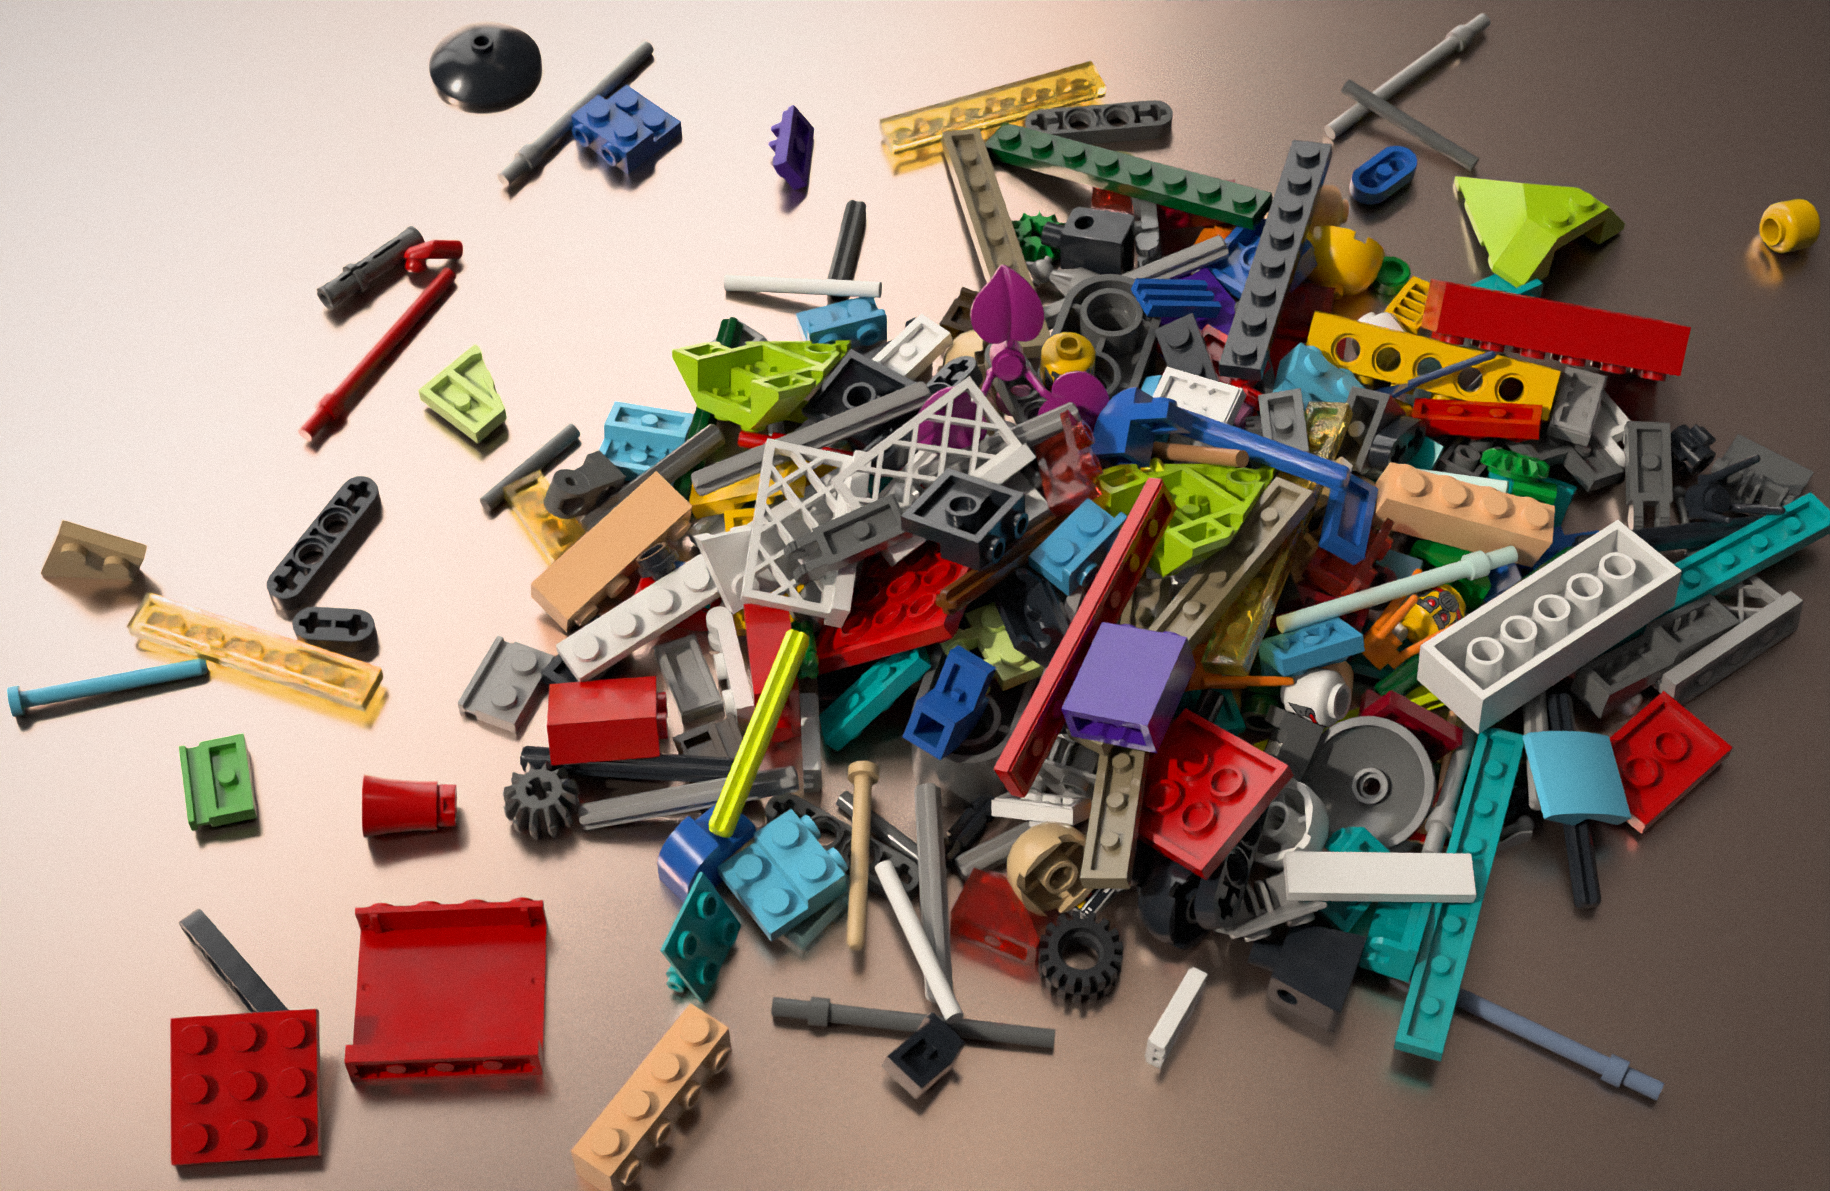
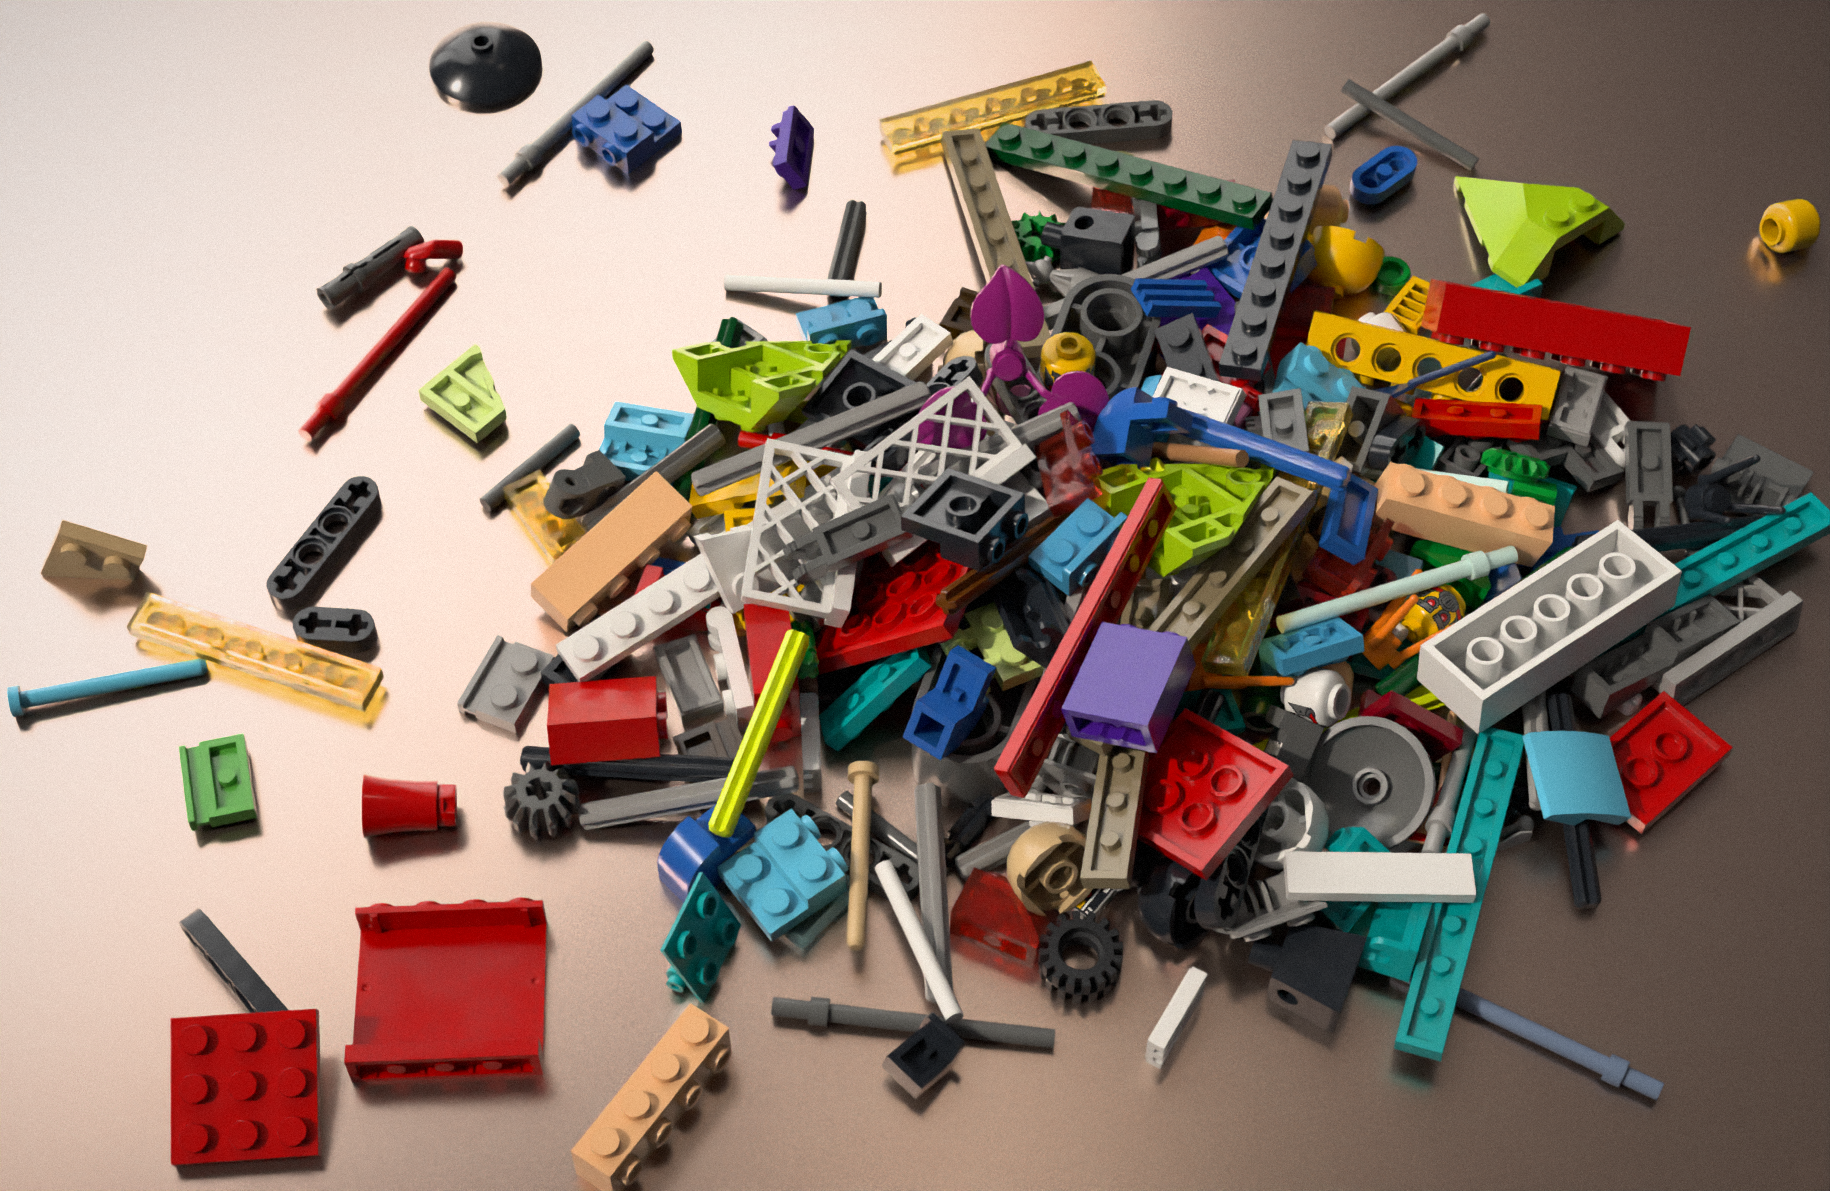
black plate [636,542,679,581] -> none

